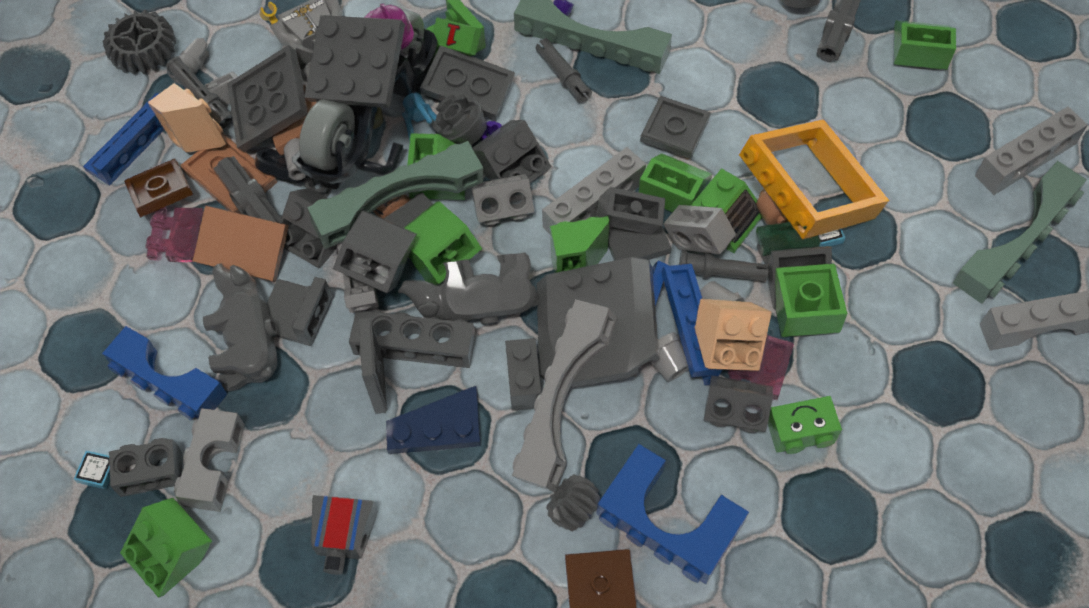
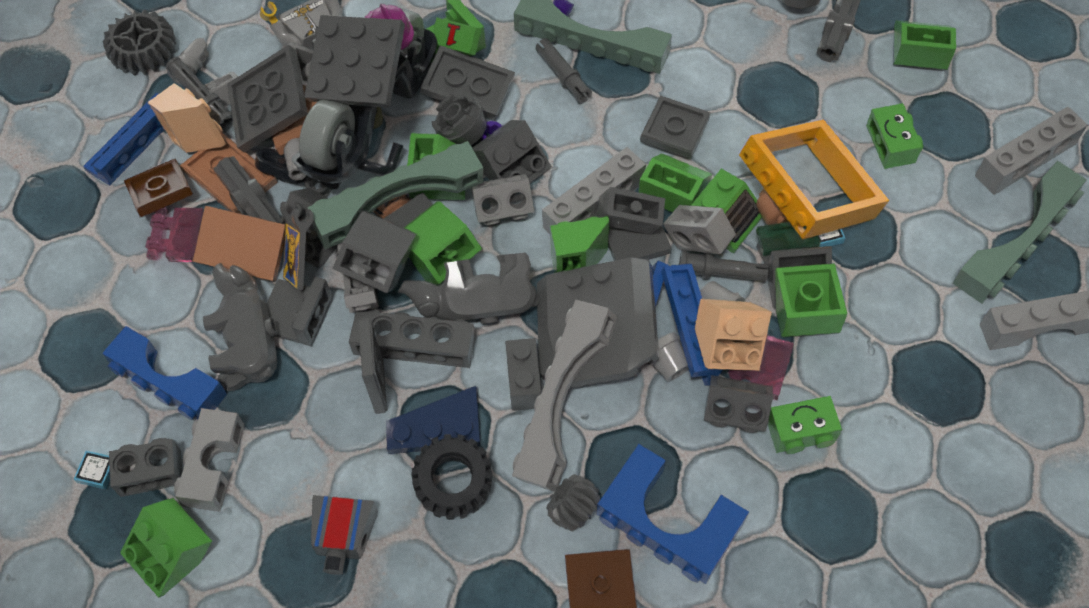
dark azure plant [402,93,437,142] -> none
none -> flag [280,202,314,290]
none -> black tyre [411,434,492,520]
none -> bright green brick [866,103,923,169]

